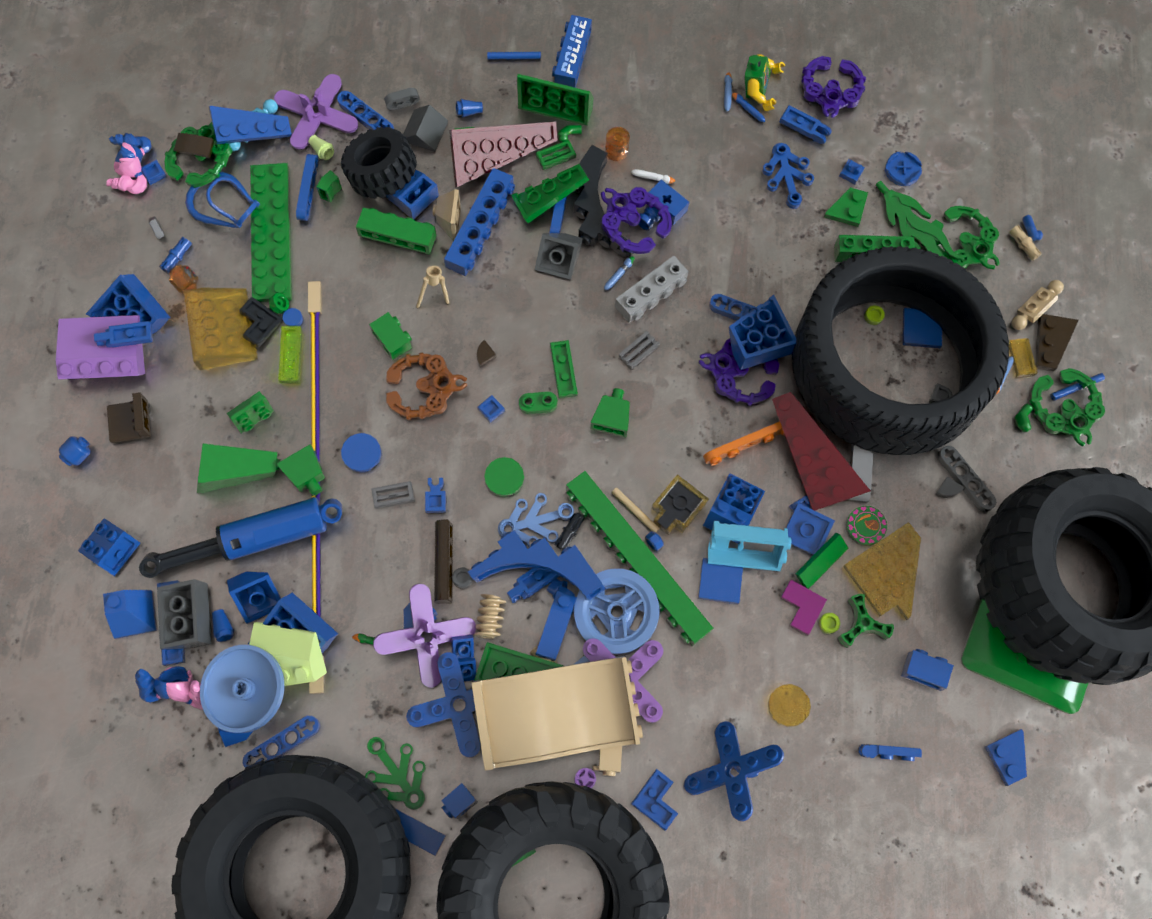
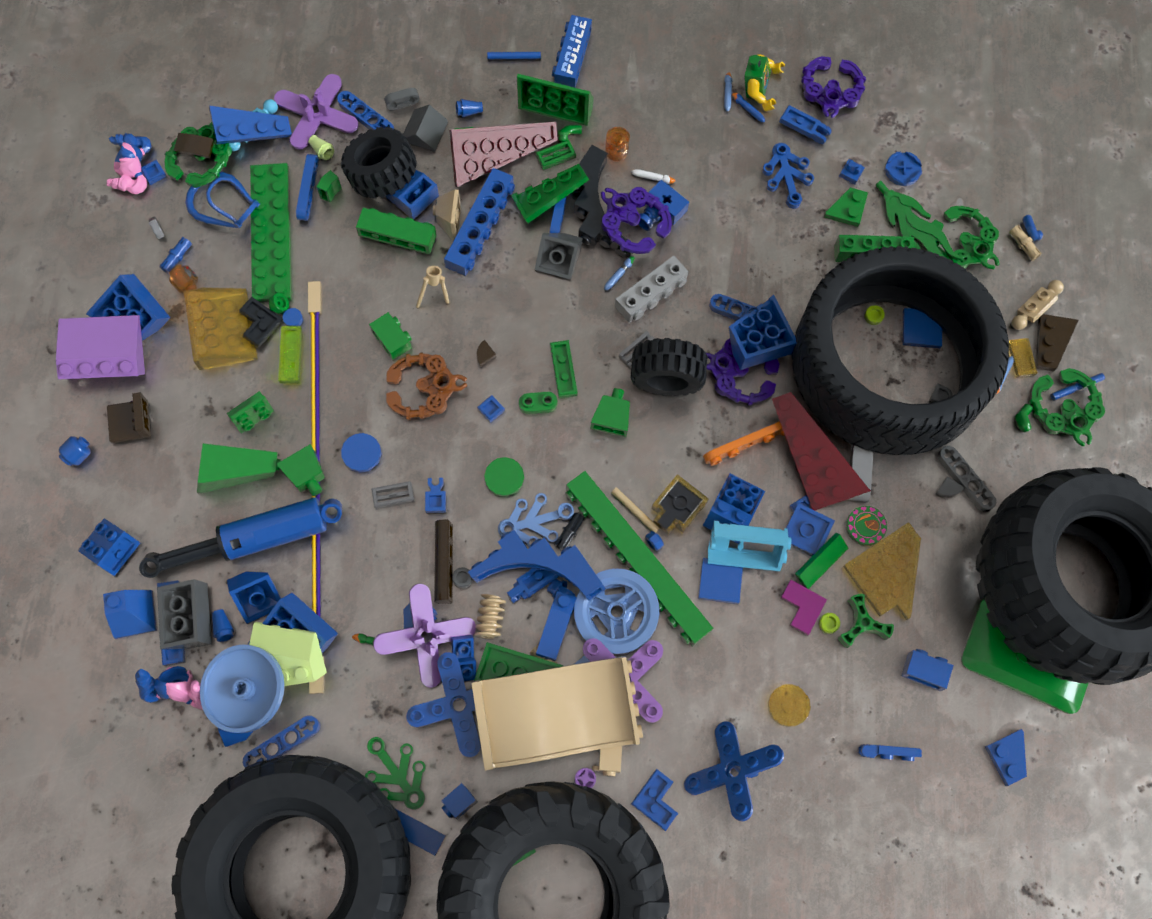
blue hinge [94,321,153,348] -> none
none -> black tyre [630,338,707,396]

